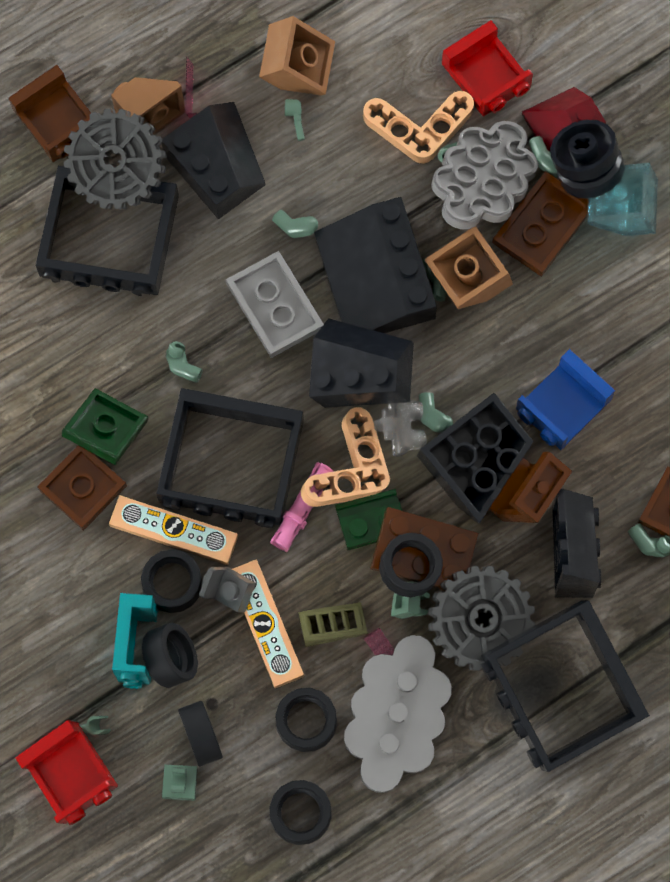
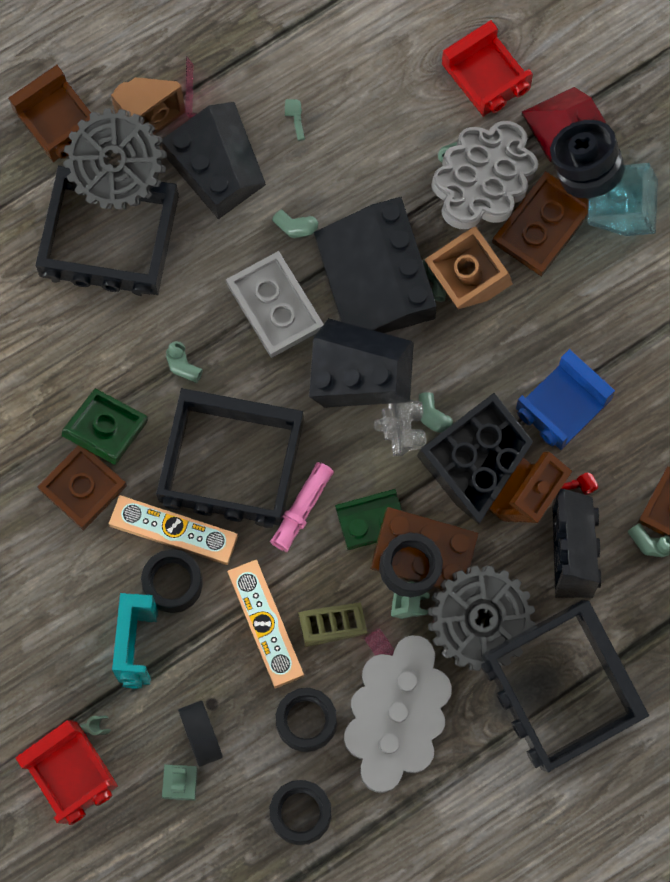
black tyre [142,623,198,688] -> none
dark grey bracket [199,567,256,612] -> none
medium nougat slope [259,16,335,95] -> none
light nougat beam [300,407,390,507] -> none
light nougat beam [363,91,474,164] -> none
sand green arm [529,136,558,178] -> none
none -> red hand [561,473,598,495]

